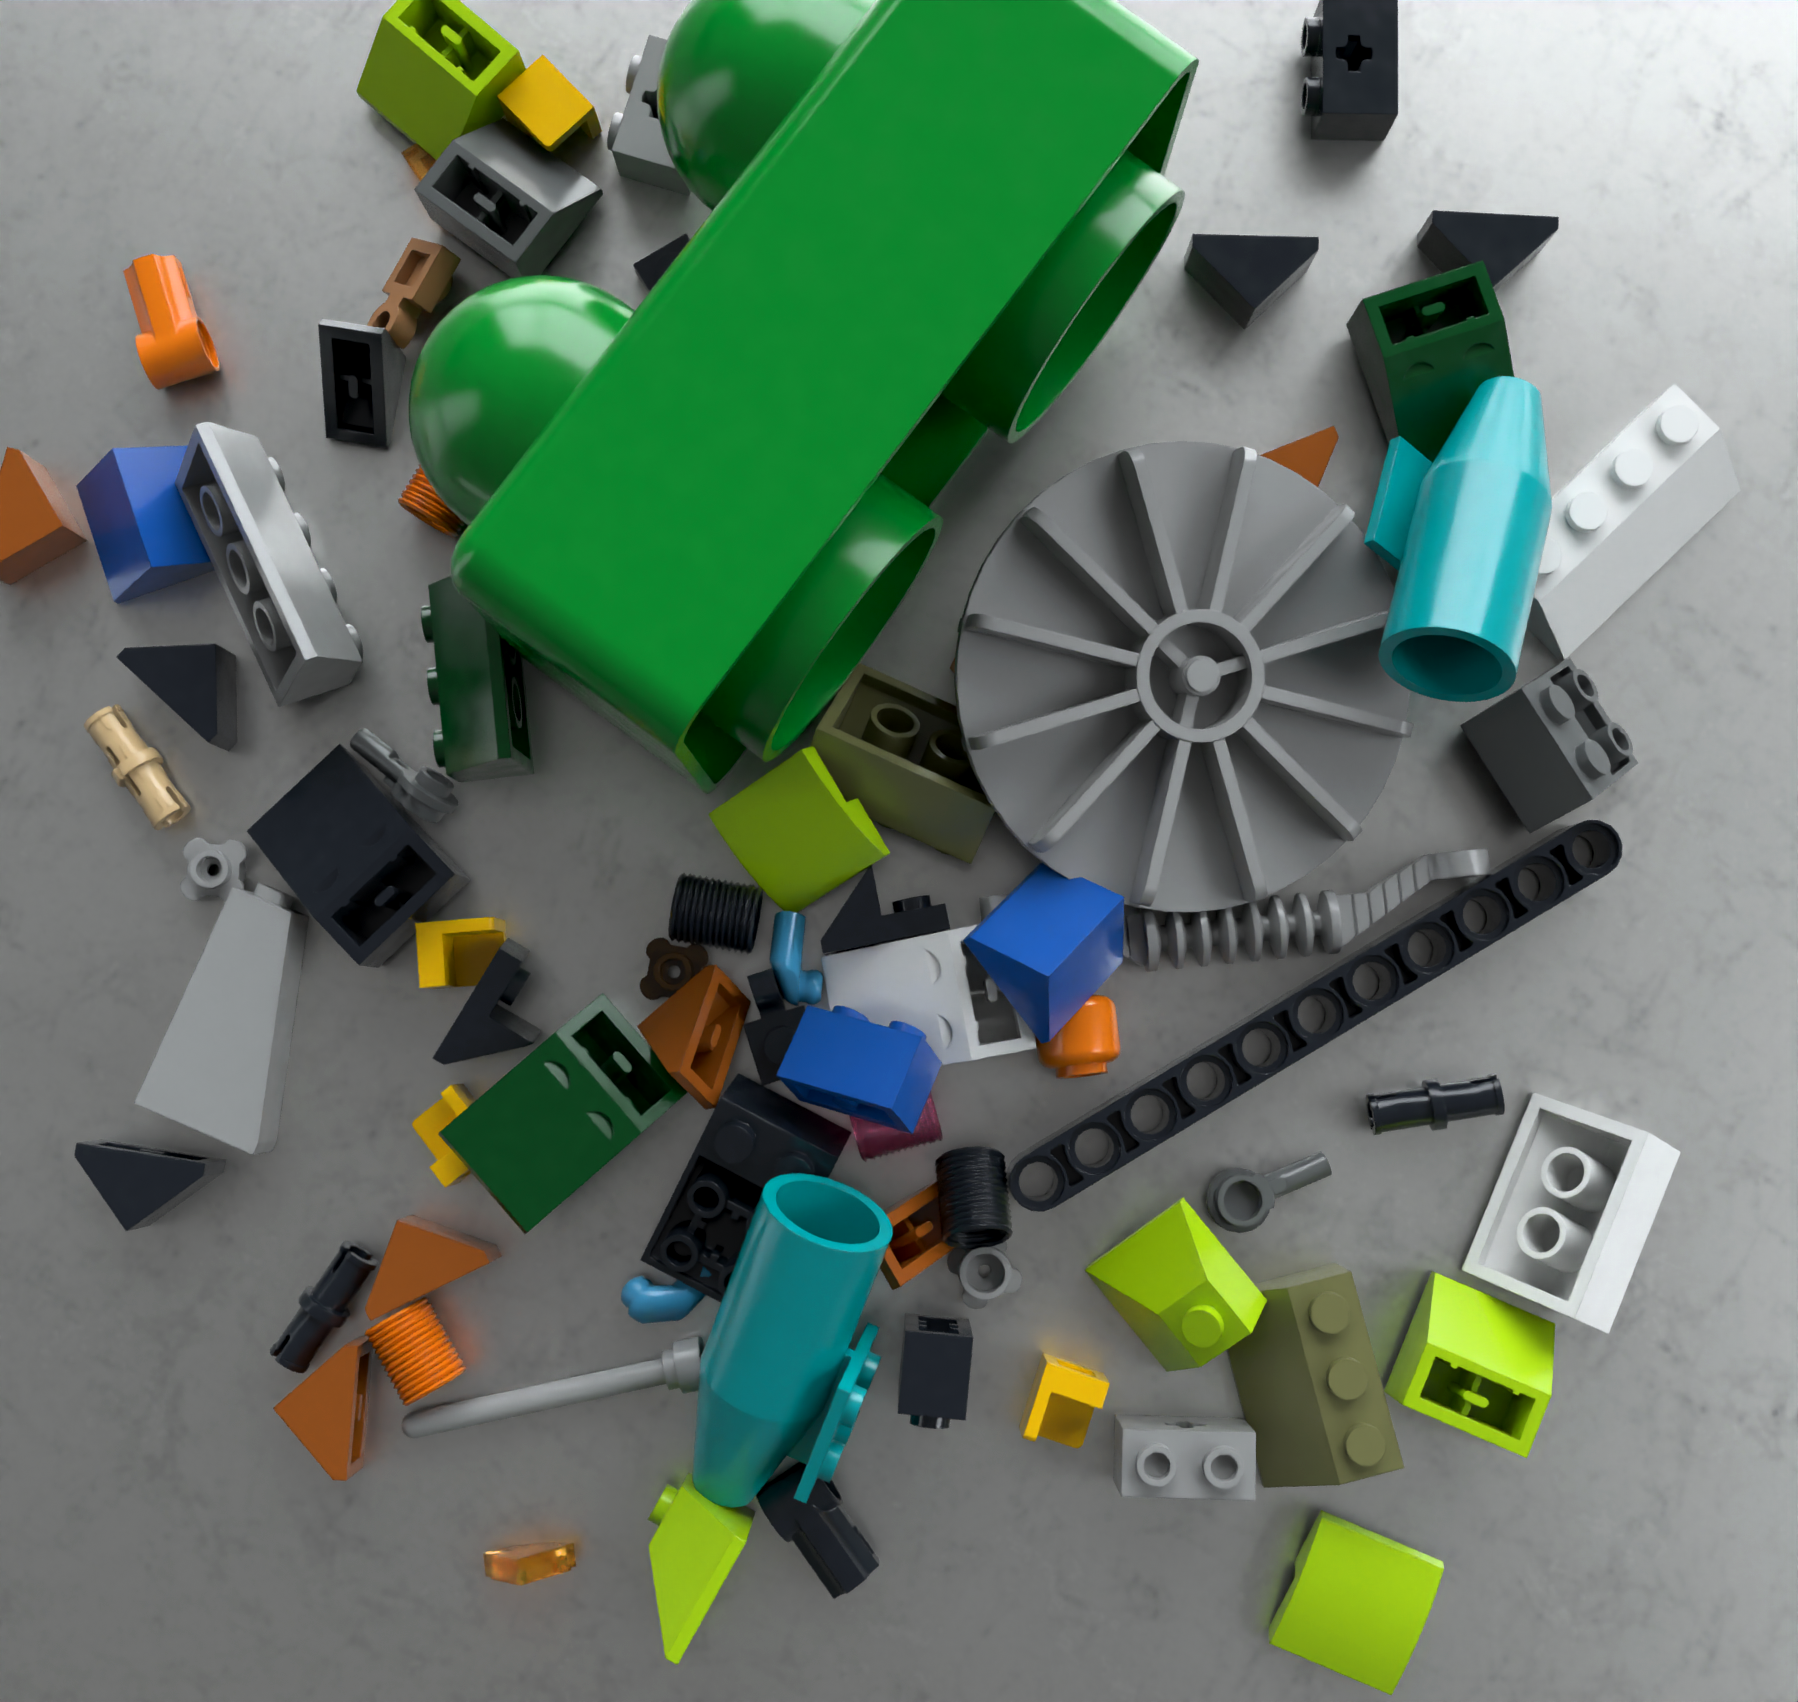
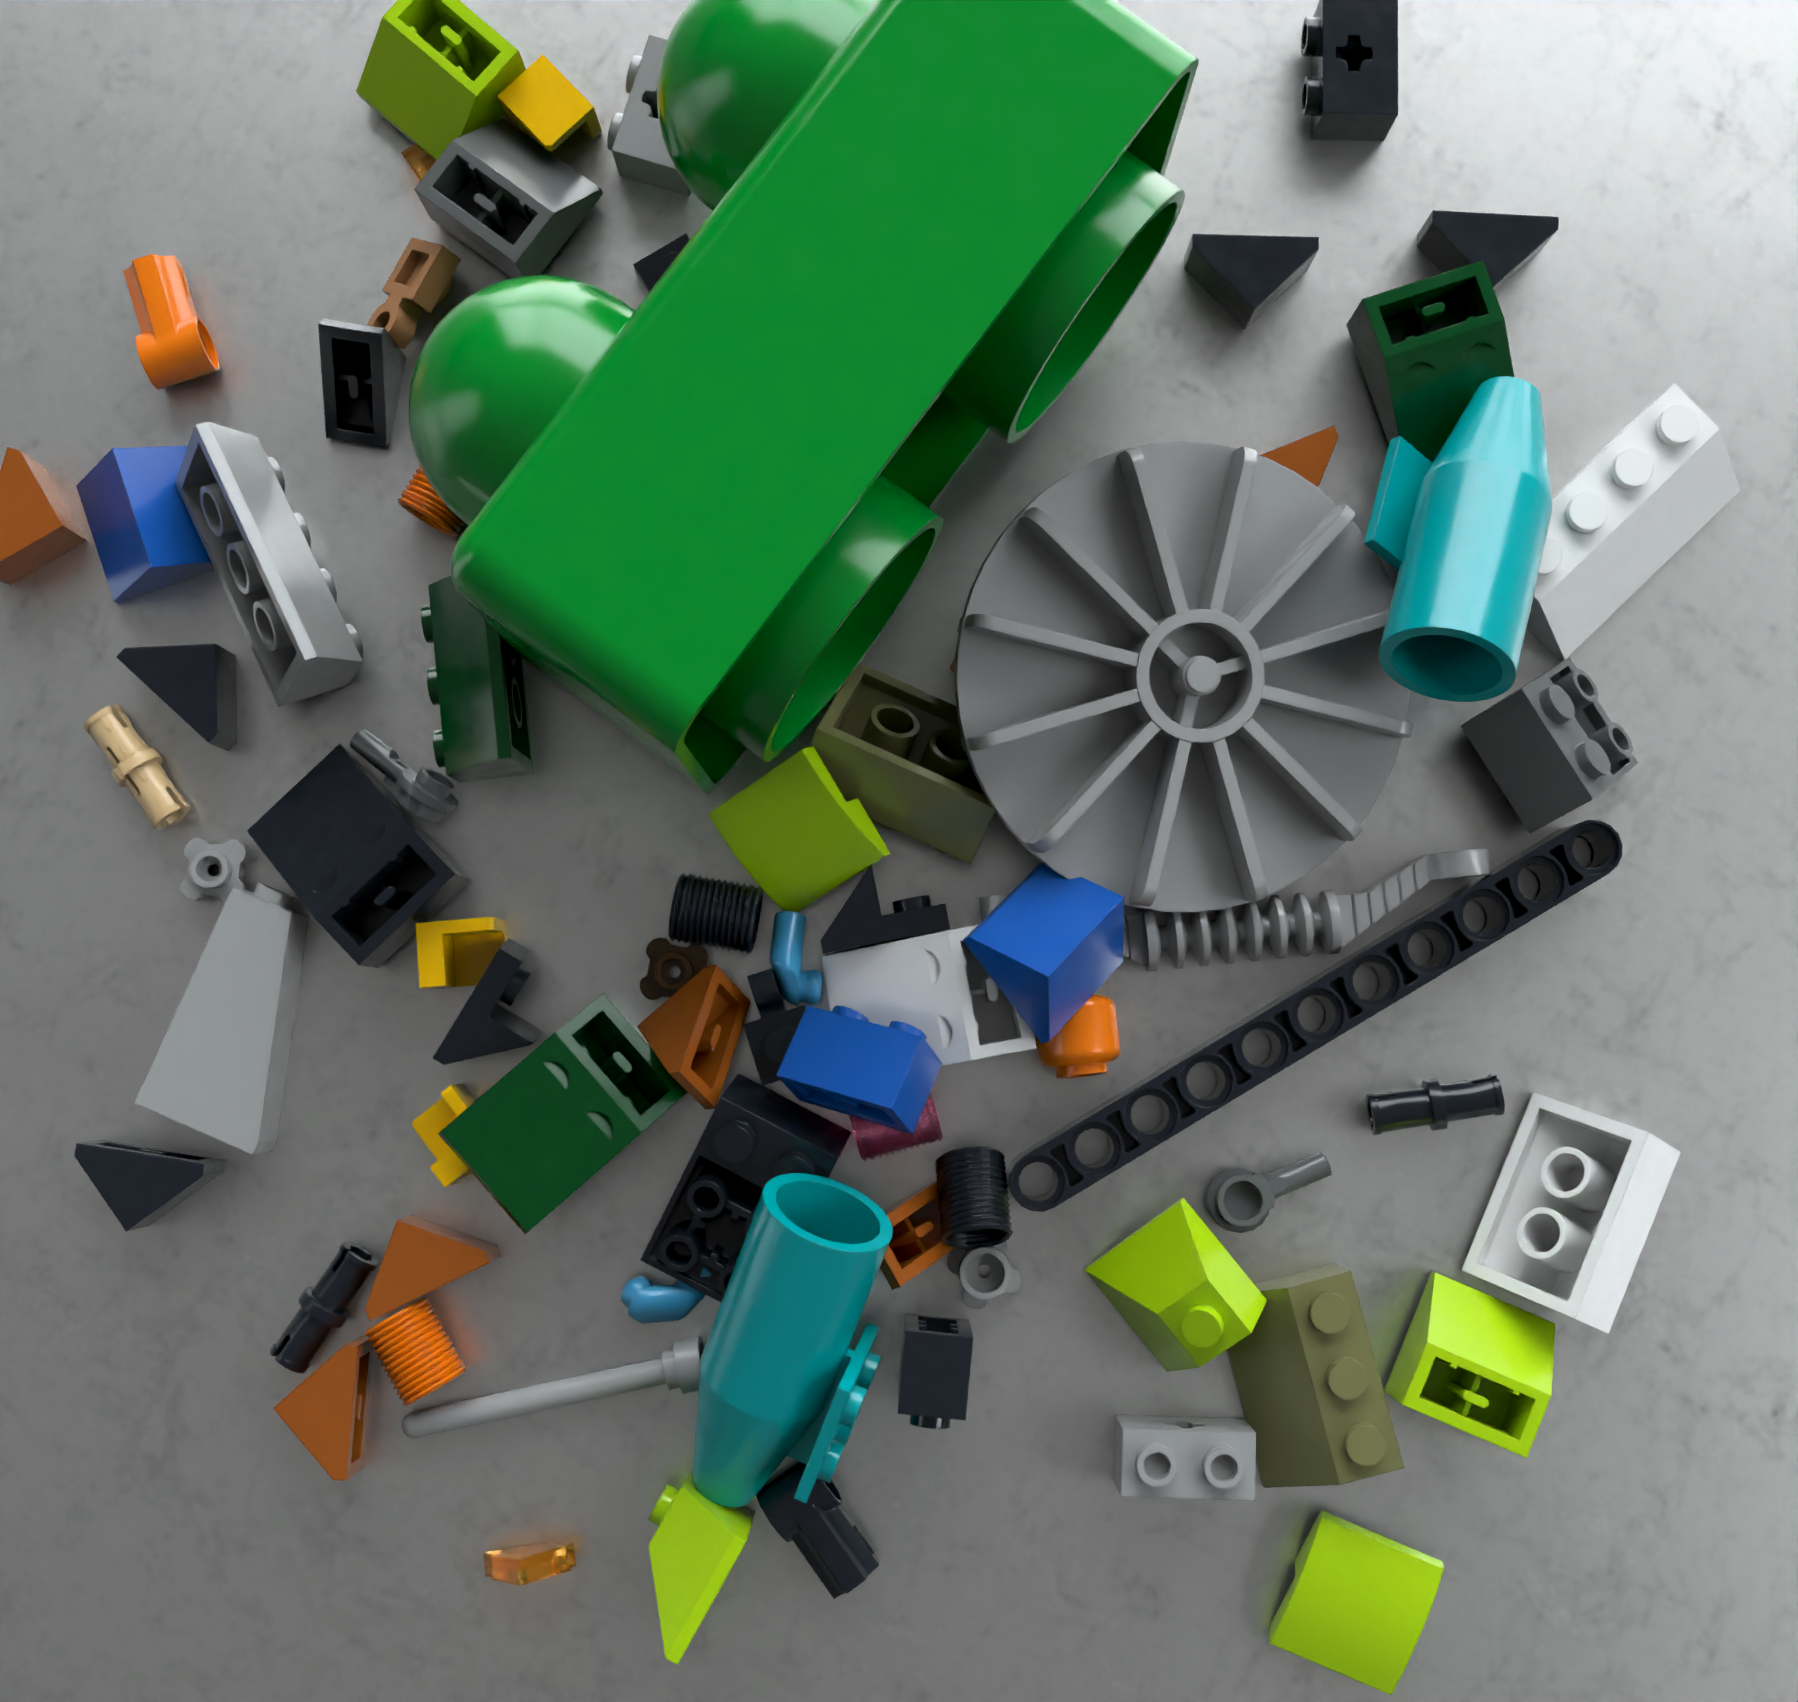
yellow panel [1019,1353,1110,1448] -> none

